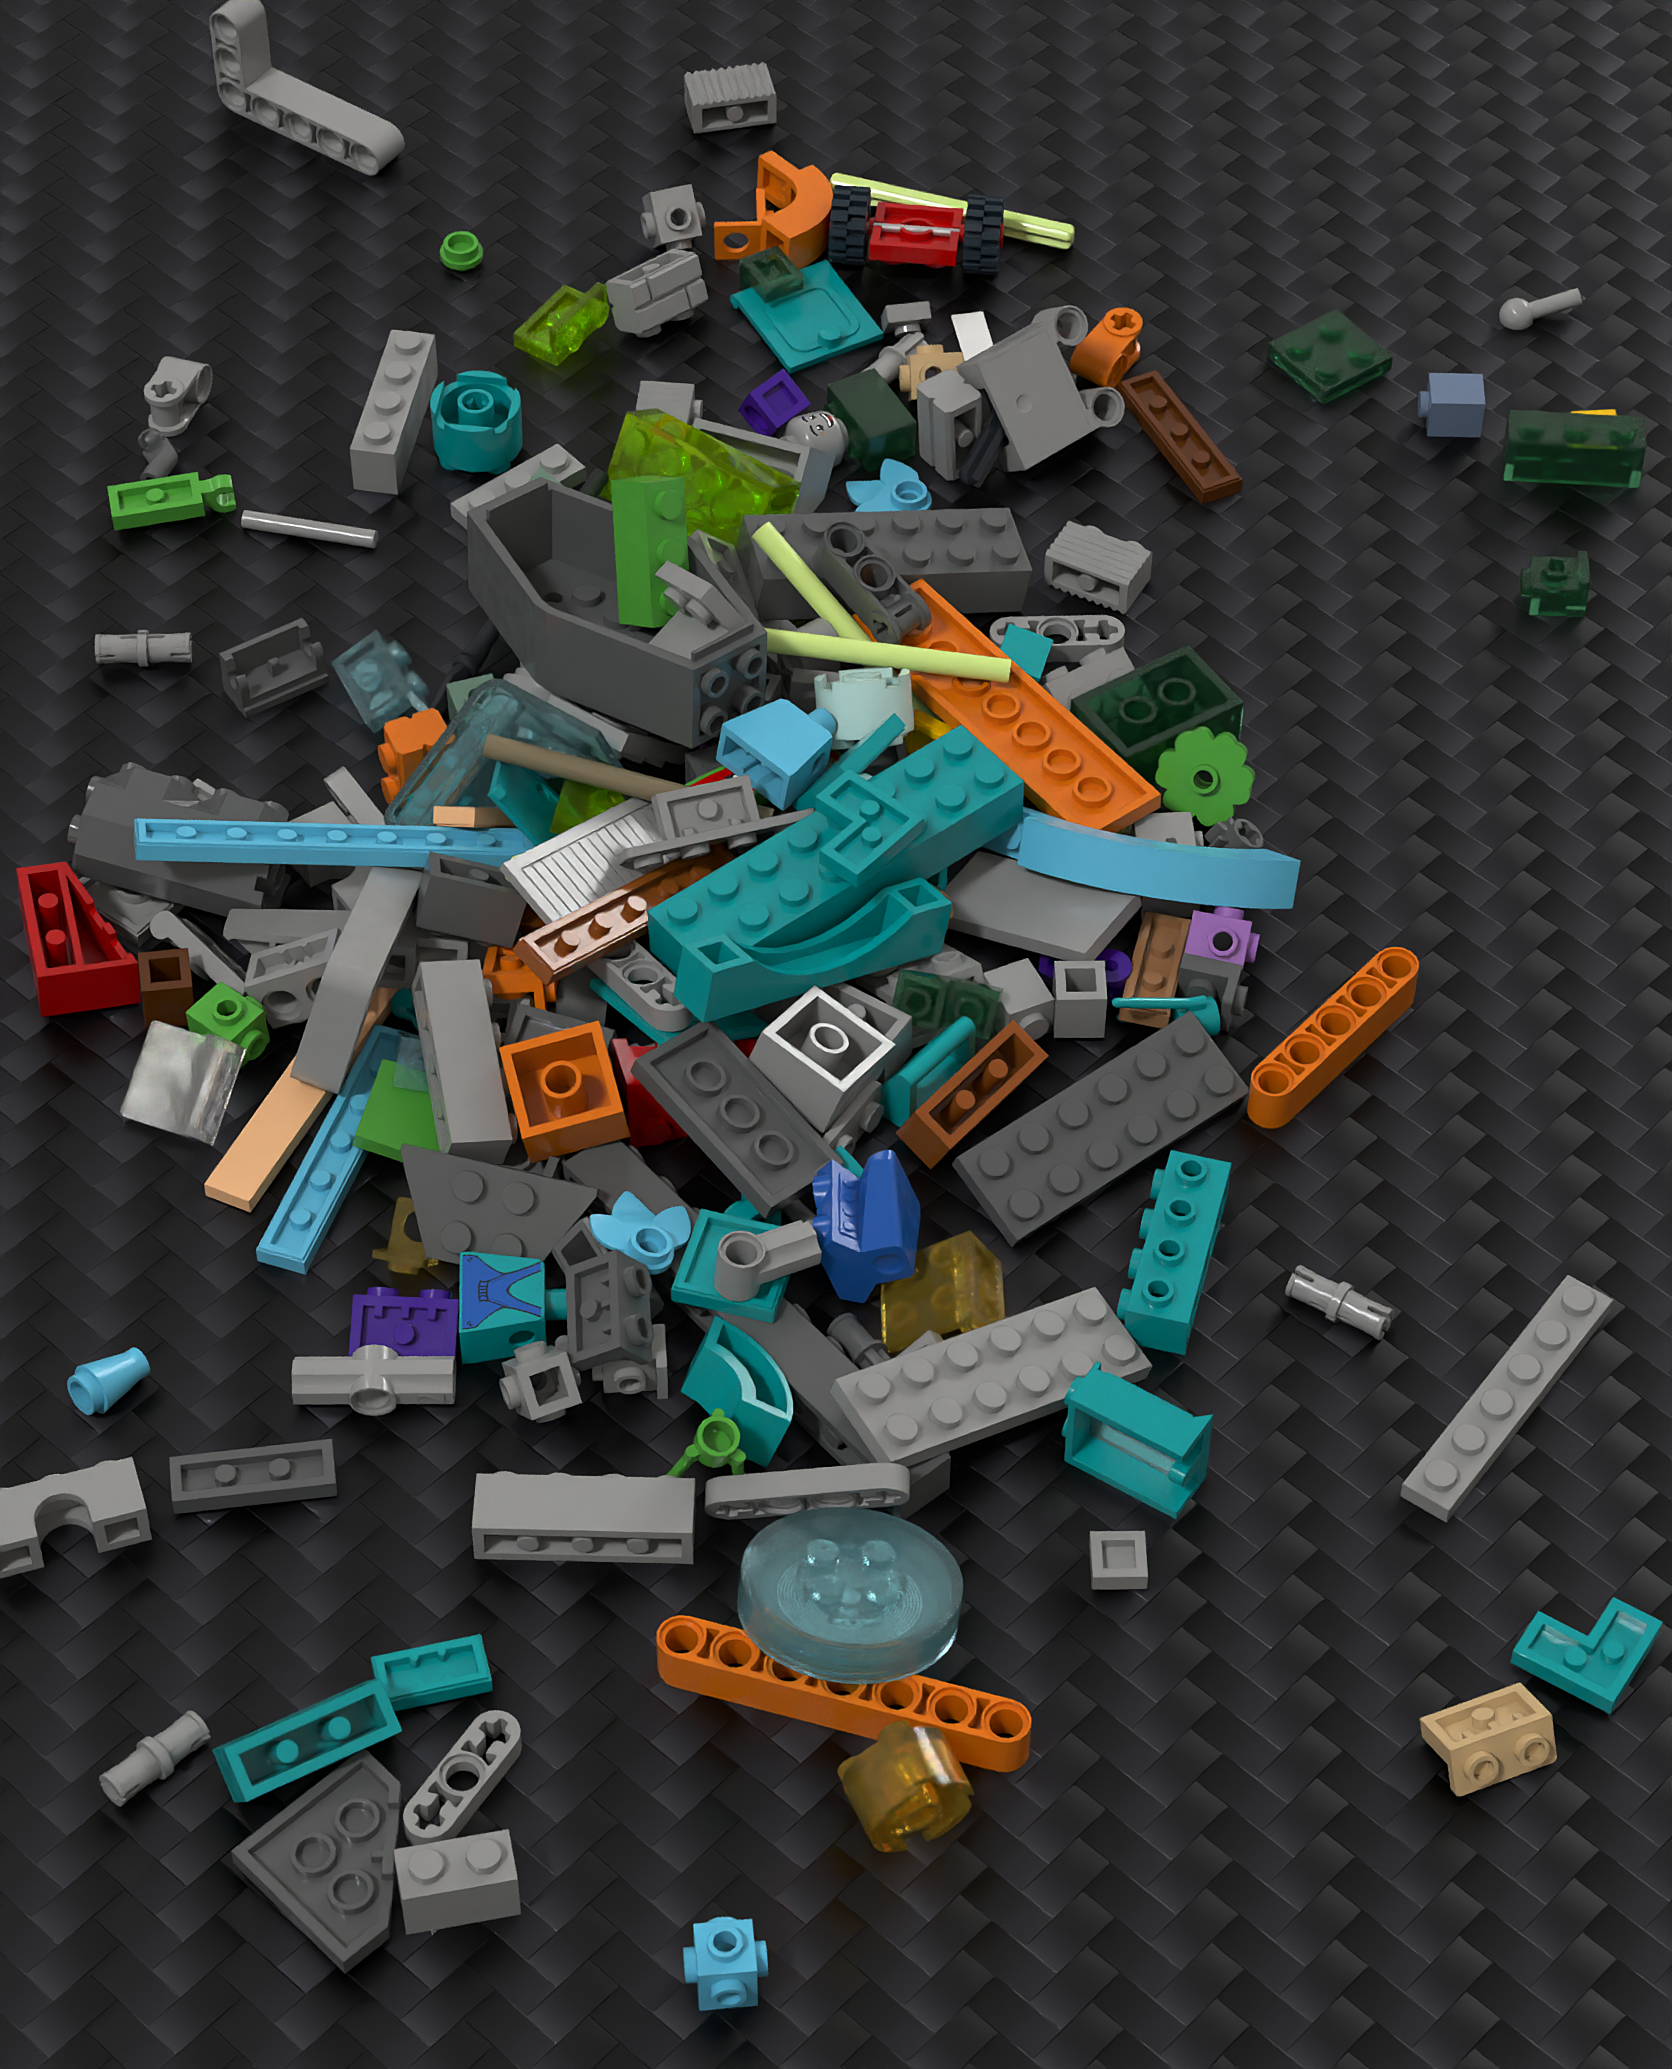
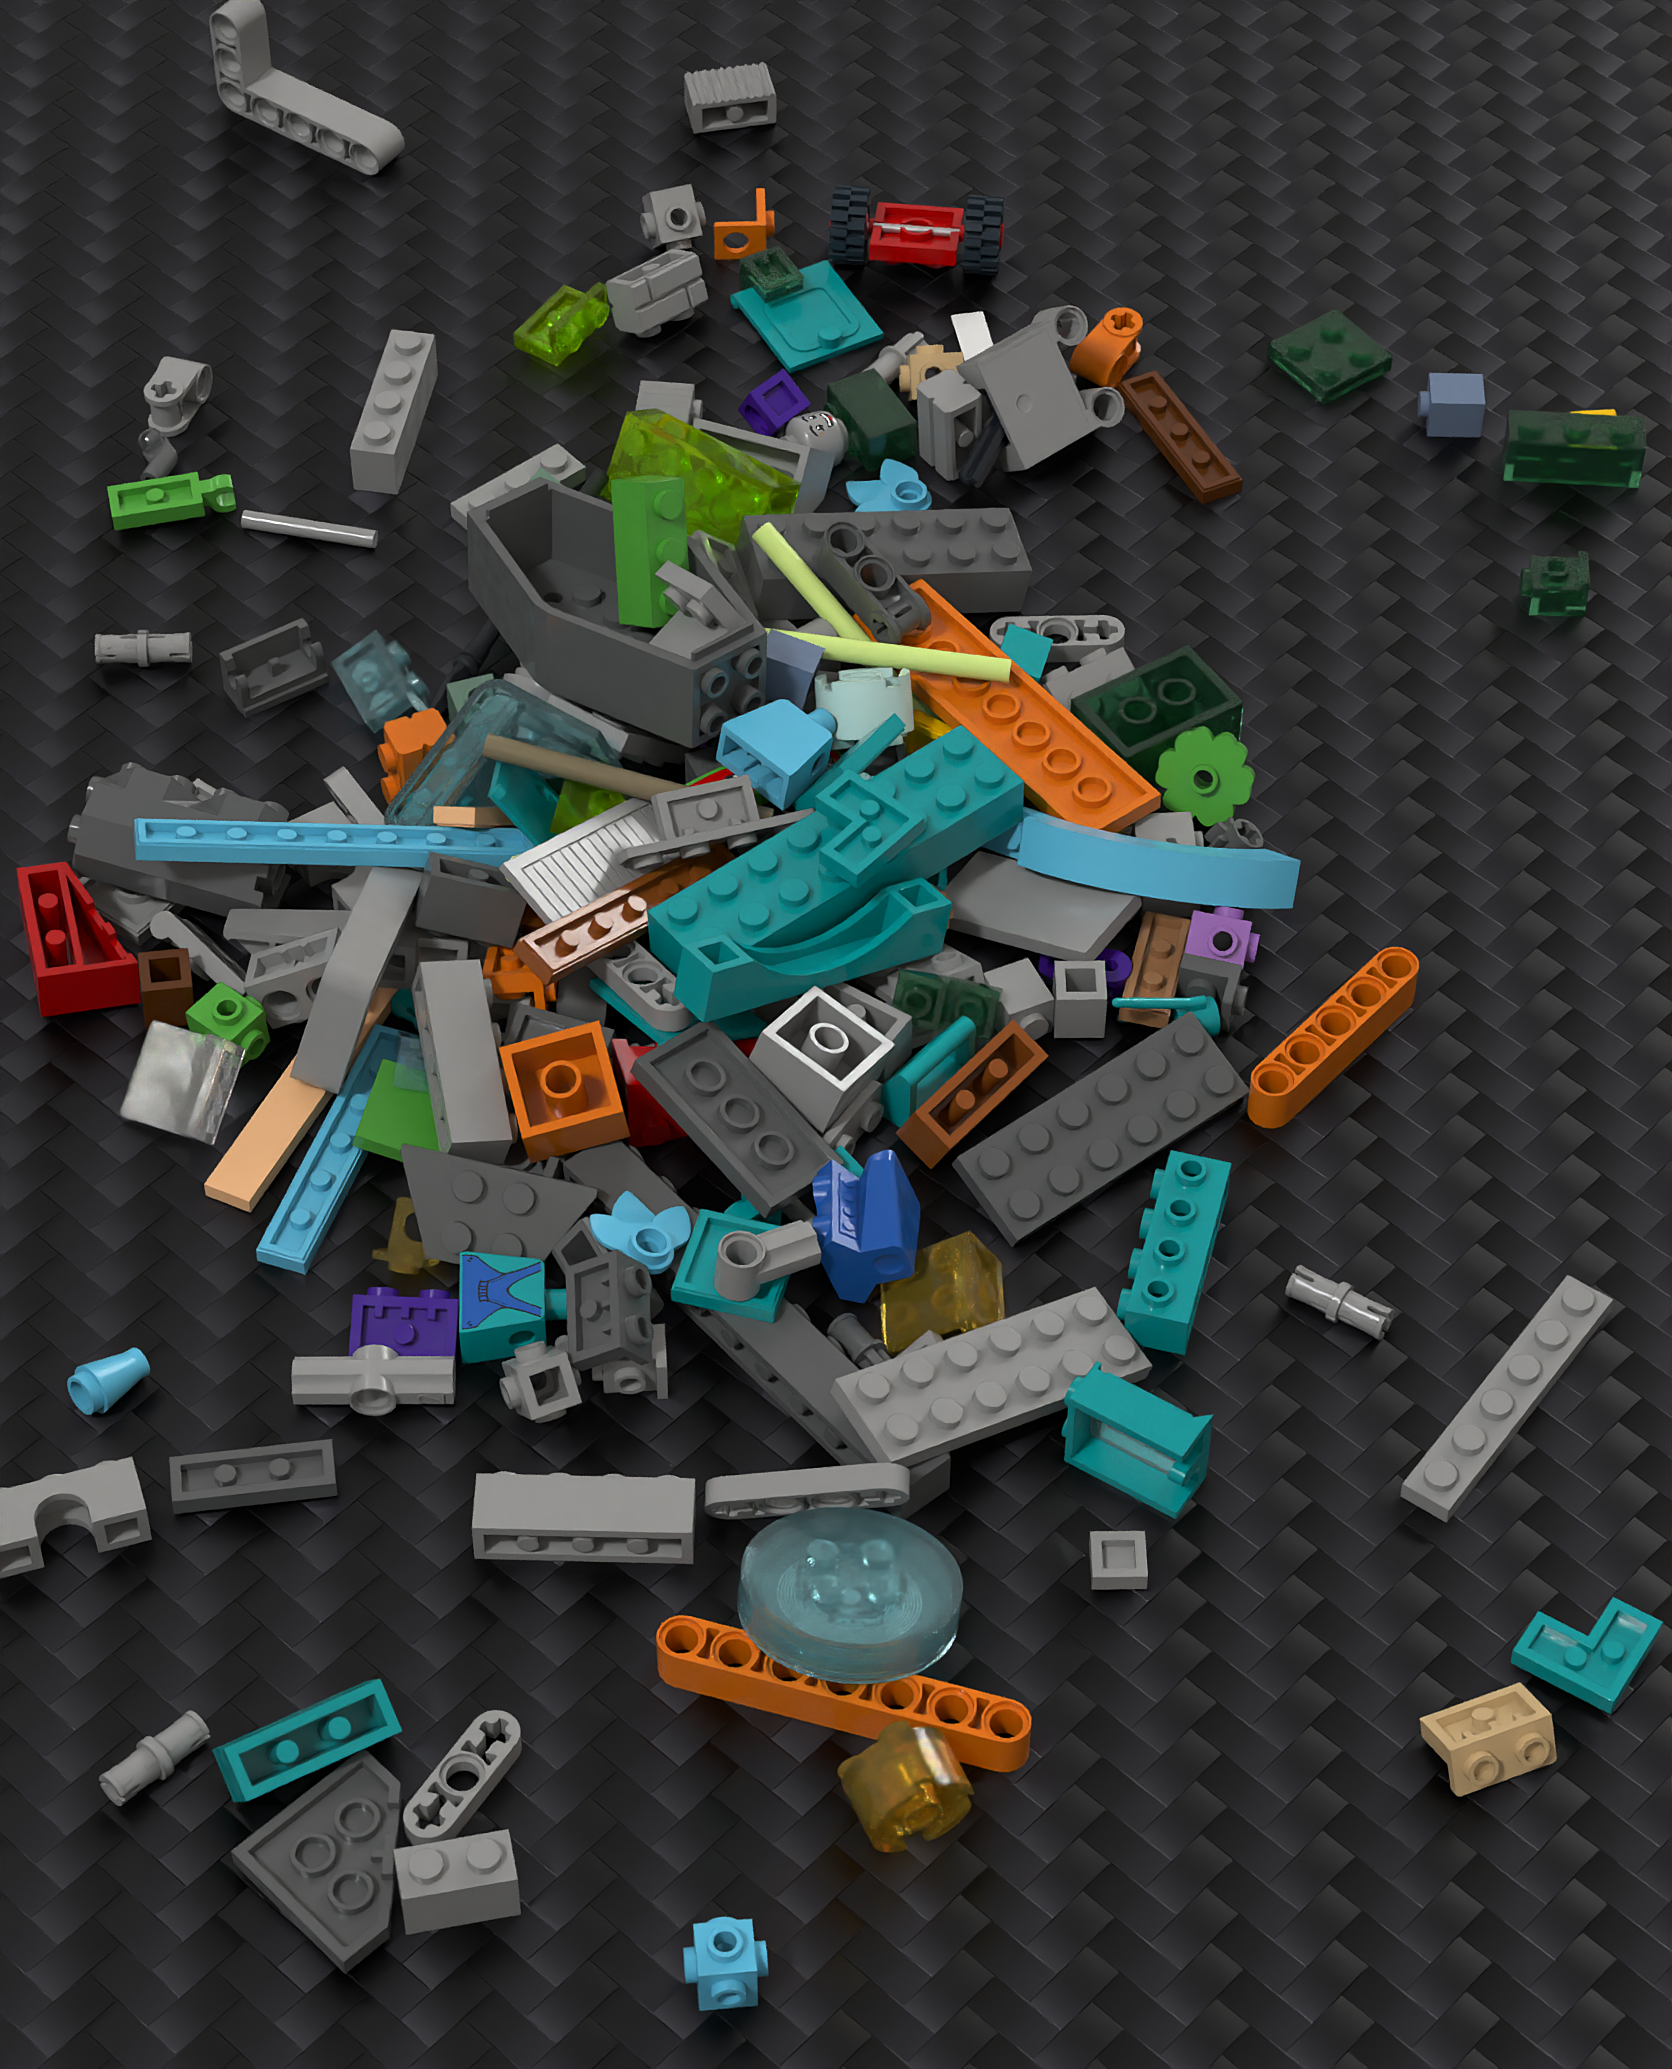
teal plate [371,1634,493,1712] -> none
teal brick [430,371,523,474] -> none
bright green plate [440,231,483,271] -> none
bright green plant [666,1408,746,1478] -> none
teal brick [680,1315,793,1468] -> none
orange arch [757,151,833,275] -> none
yellowish green axle [829,173,1075,250] -> none
light grey plate [881,301,931,338] -> none
light grey brick [1044,521,1153,614] -> none
light grey bar [1499,288,1582,330] -> none
none -> sand blue brick [765,629,825,710]

